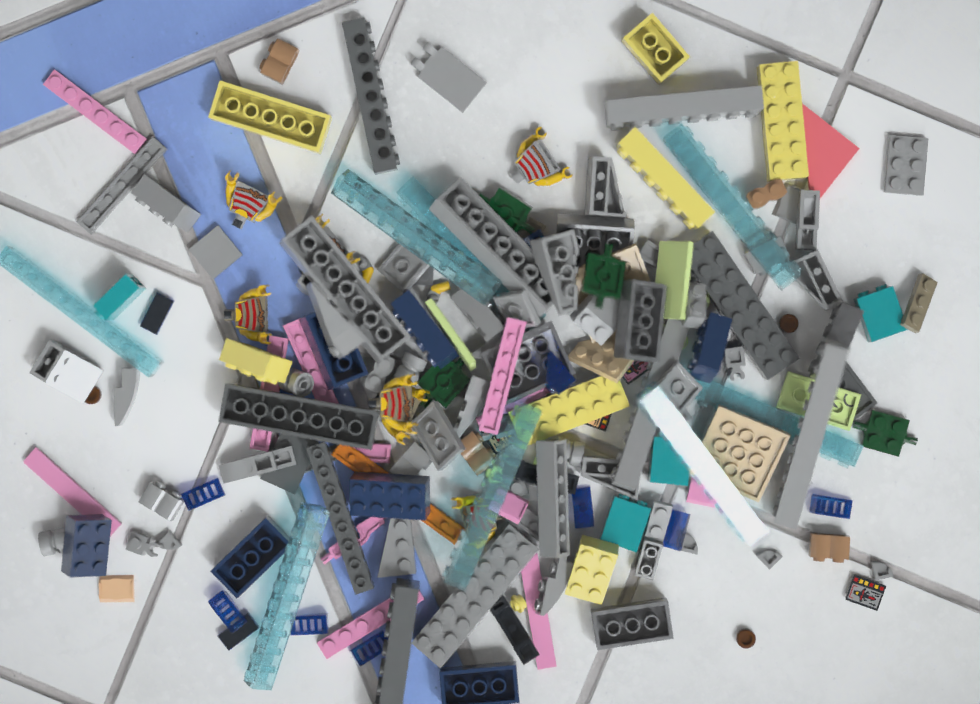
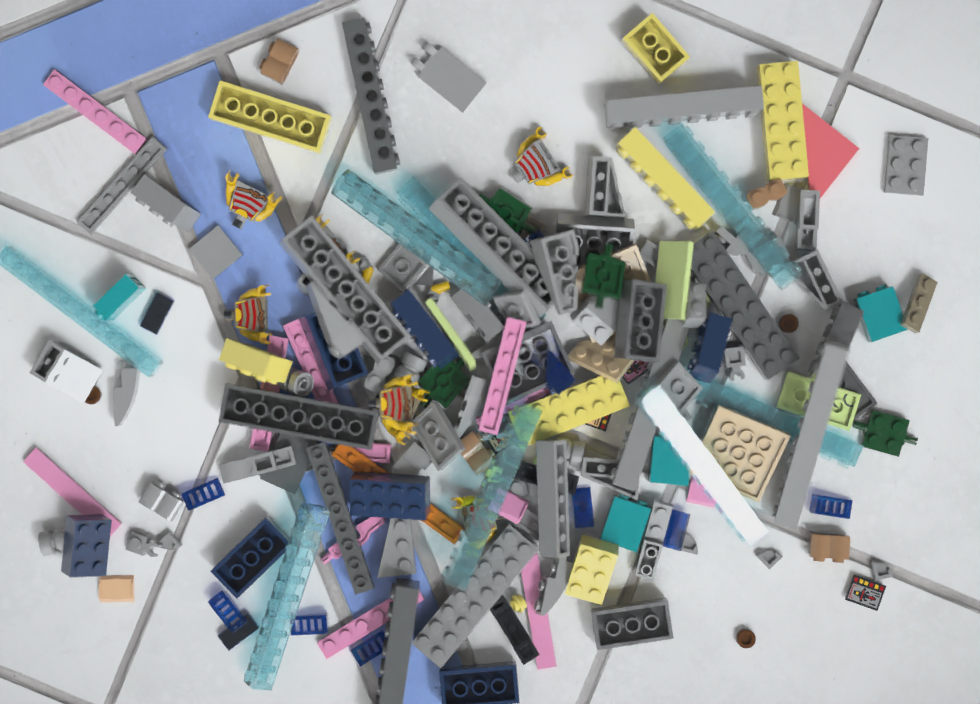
none -> light grey brick [714,226,760,256]

